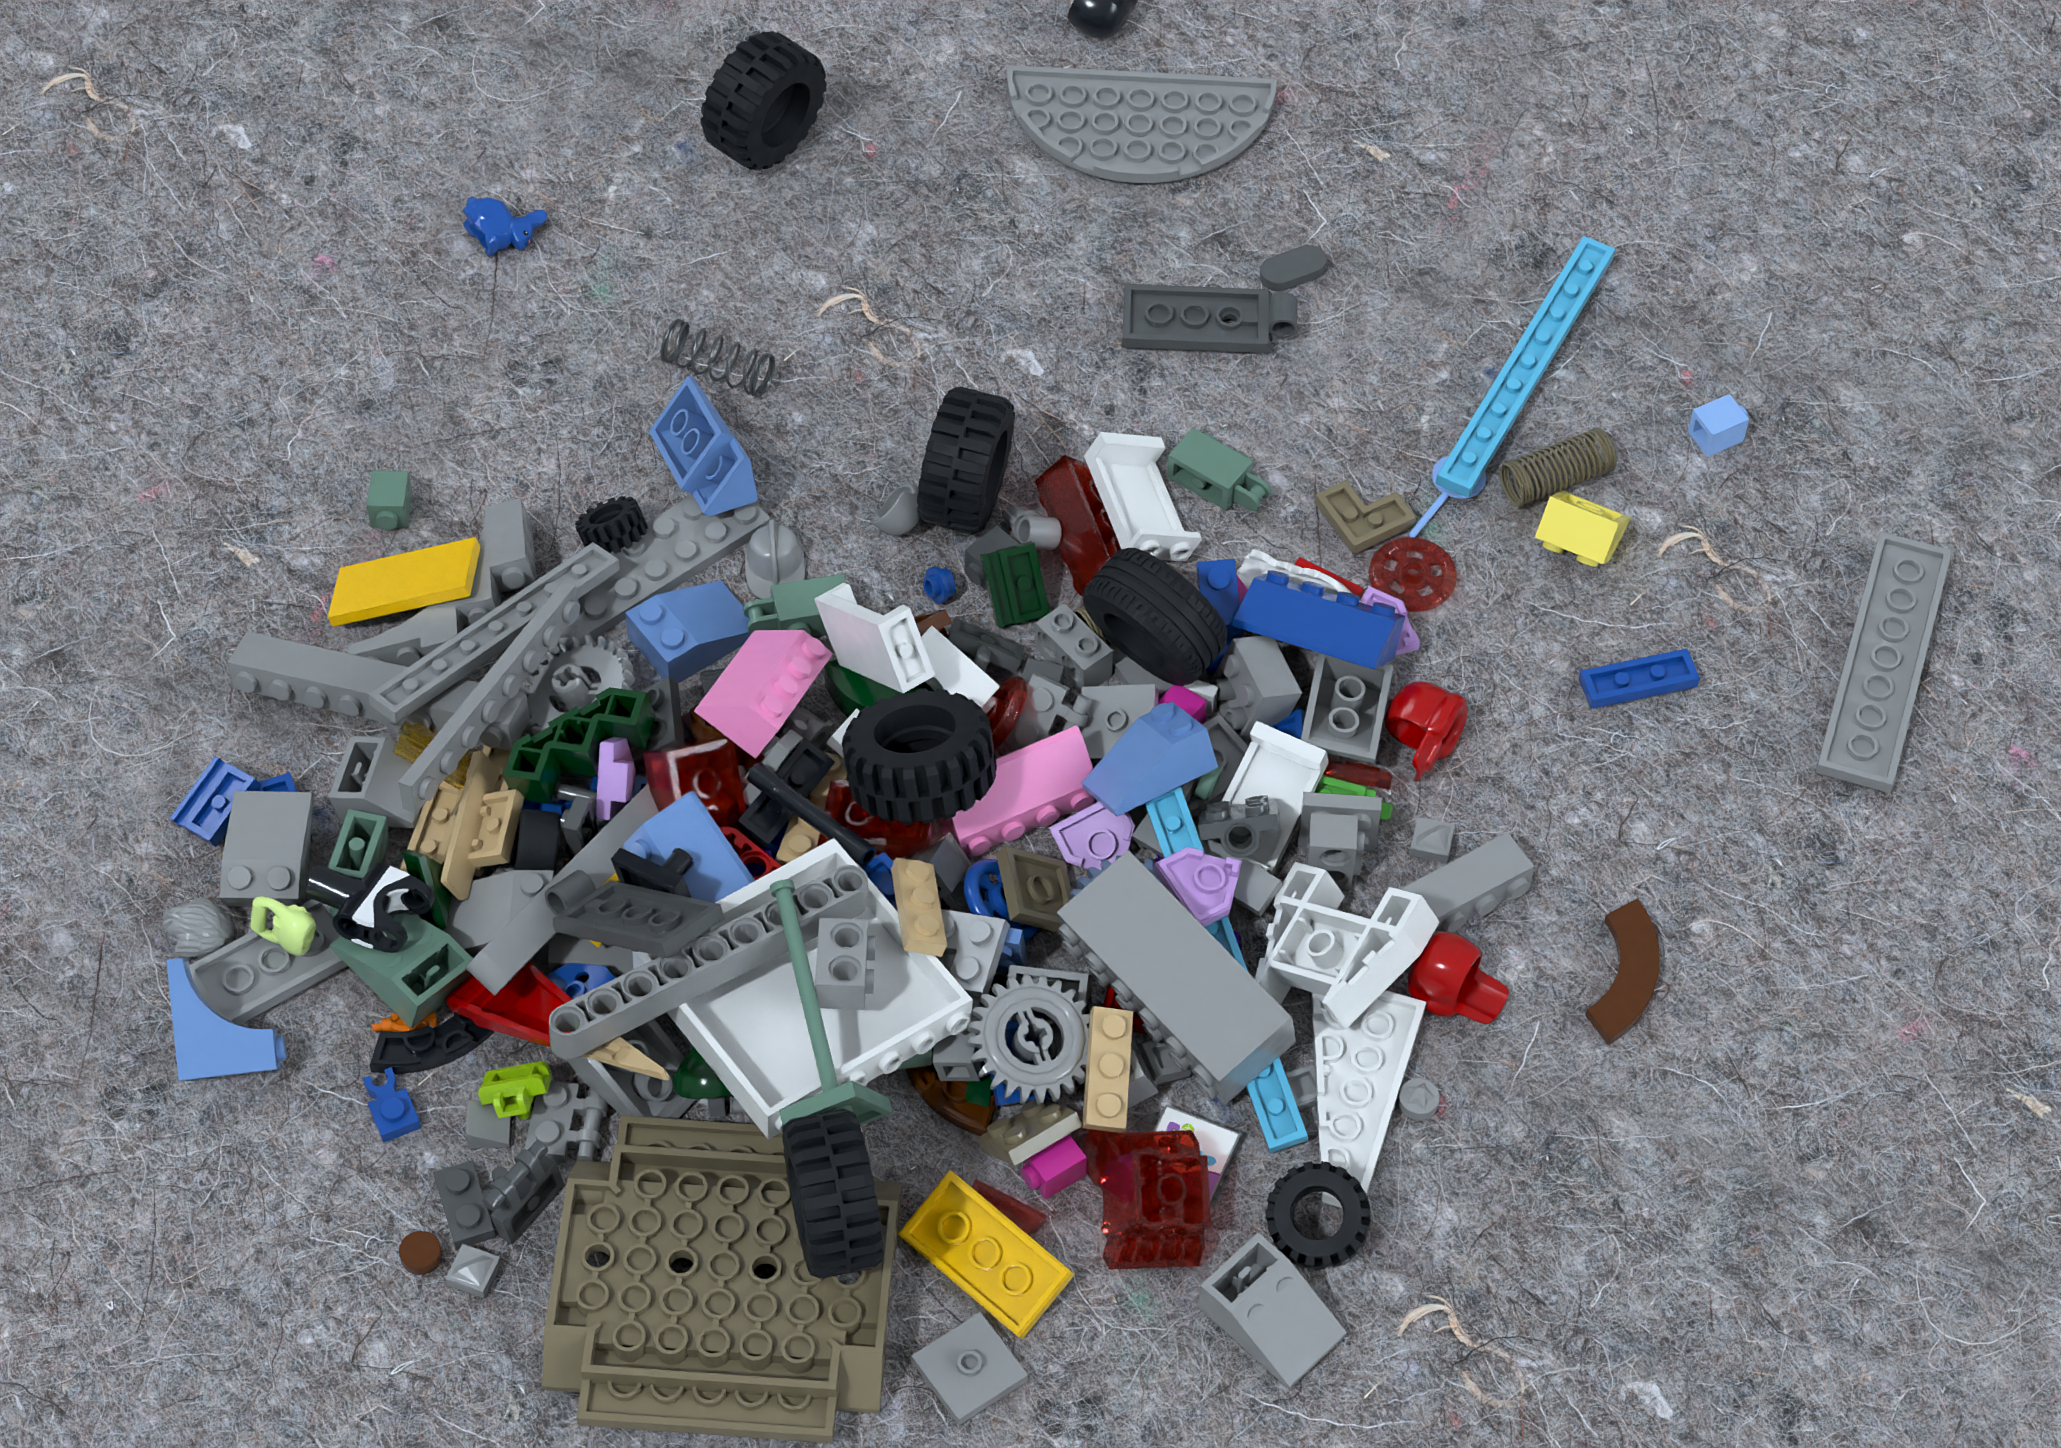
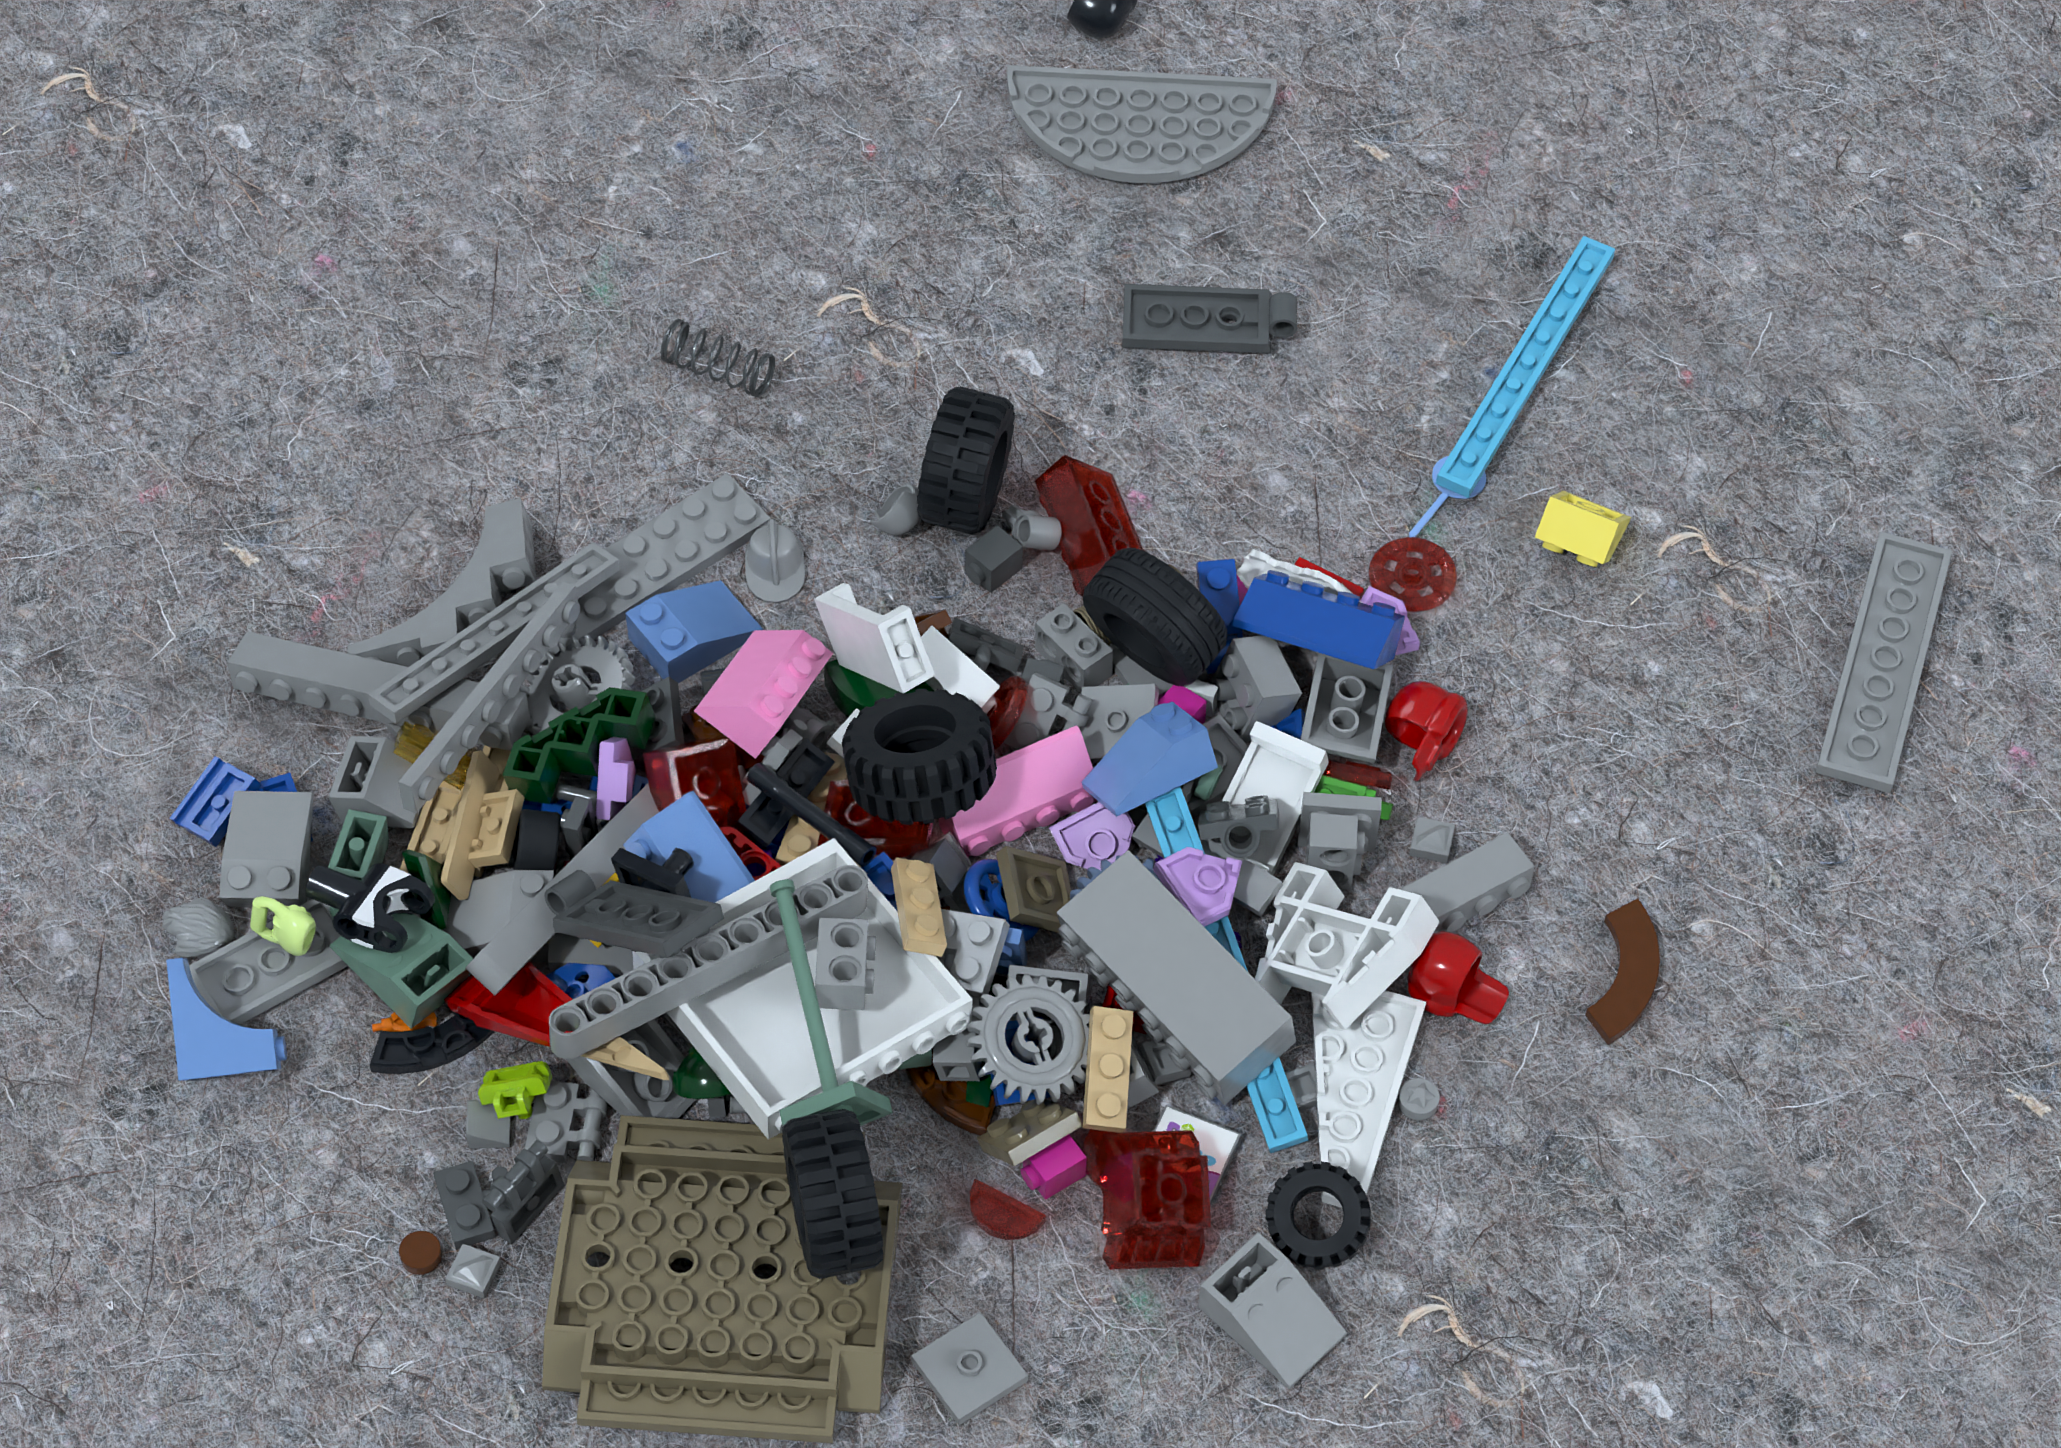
yellow tile [327,537,481,627] -> none
blue plate [362,1067,421,1143] -> none
sand green brick [366,470,413,530] -> none
blue animal [463,196,548,257] -> none
black tyre [575,496,648,554] -> none
medium blue slope [649,375,758,517] -> none
black tyre [700,31,827,170] -> none
sand green brick [743,573,846,637] -> none
yellow tile [898,1170,1075,1339] -> none
blue plate [923,566,955,604] -> none
dark green plate [980,541,1050,628] -> none
white panel [1084,432,1202,562] -> none
sand green brick [1167,427,1272,511] -> none
dark grey tile [1260,245,1327,291] -> none
dark tan plate [1314,480,1416,554] -> none
dark tan piece [1500,427,1617,507] -> none
blue plate [1579,648,1700,709] -> none
light blue brick [1688,394,1749,457] -> none

